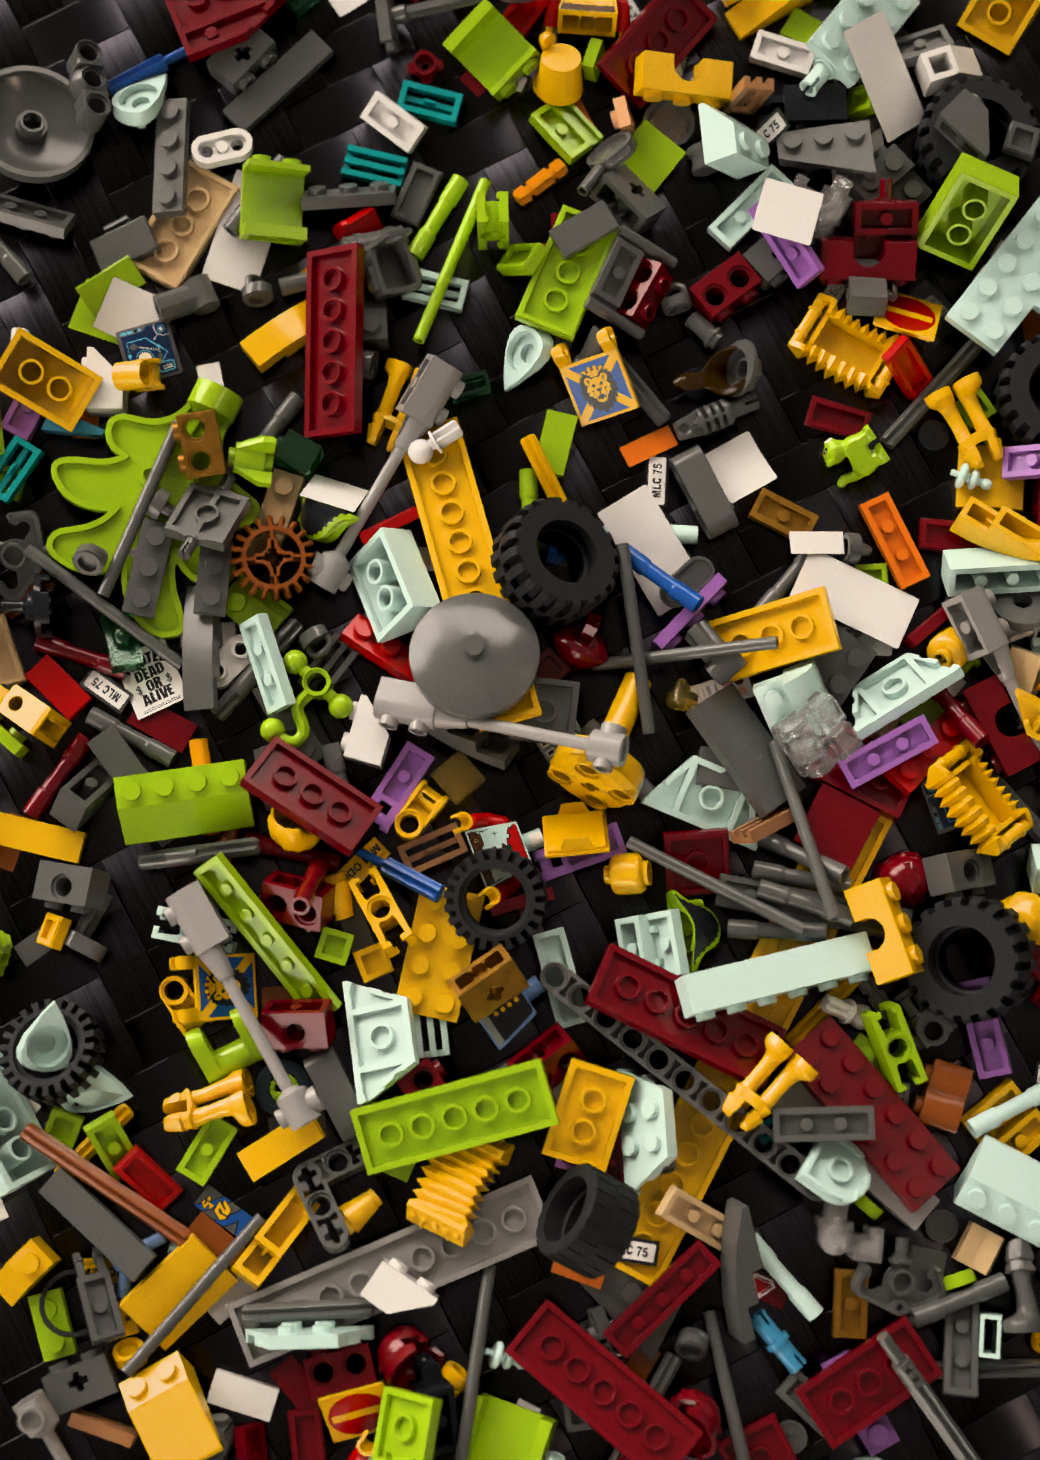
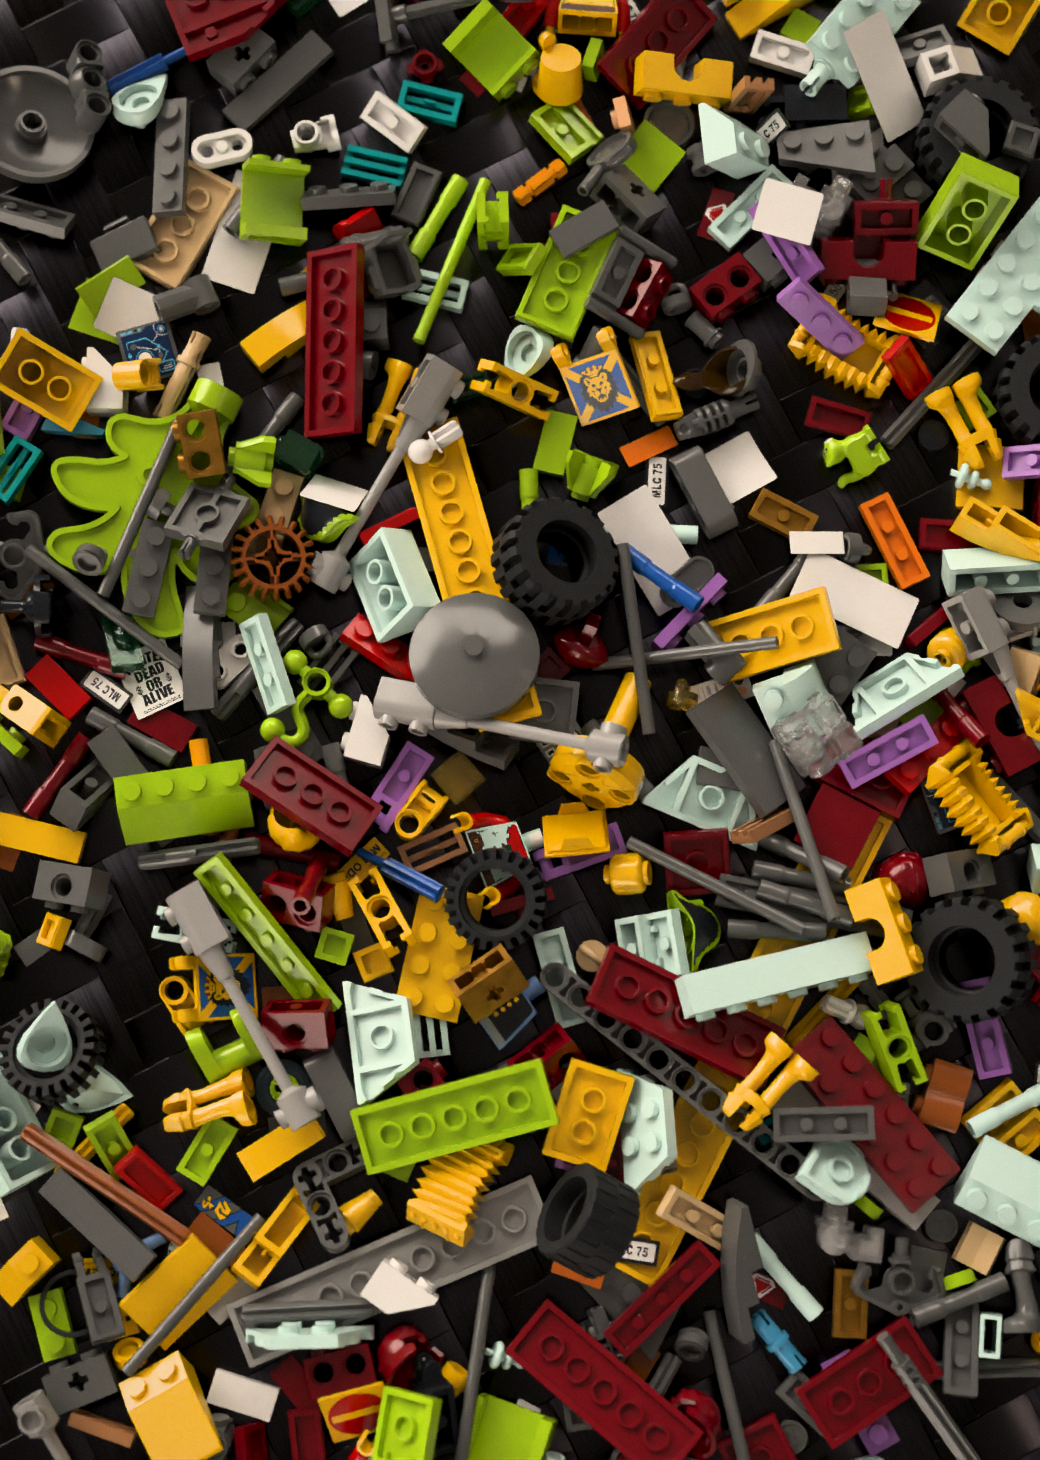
dark grey tile [241,274,274,307] -> none
yellow axle [520,434,567,502] -> none
none -> tan pin [152,331,211,418]
none -> white plate [290,114,342,154]
none -> yellow piece [469,358,559,421]
none -> lime brick [565,448,619,502]
none -> tan tile [576,940,606,972]
none -> yellow tile [628,330,683,422]
none -> dark red sticker [697,187,735,241]
none -> medium lavender plate [776,275,864,361]

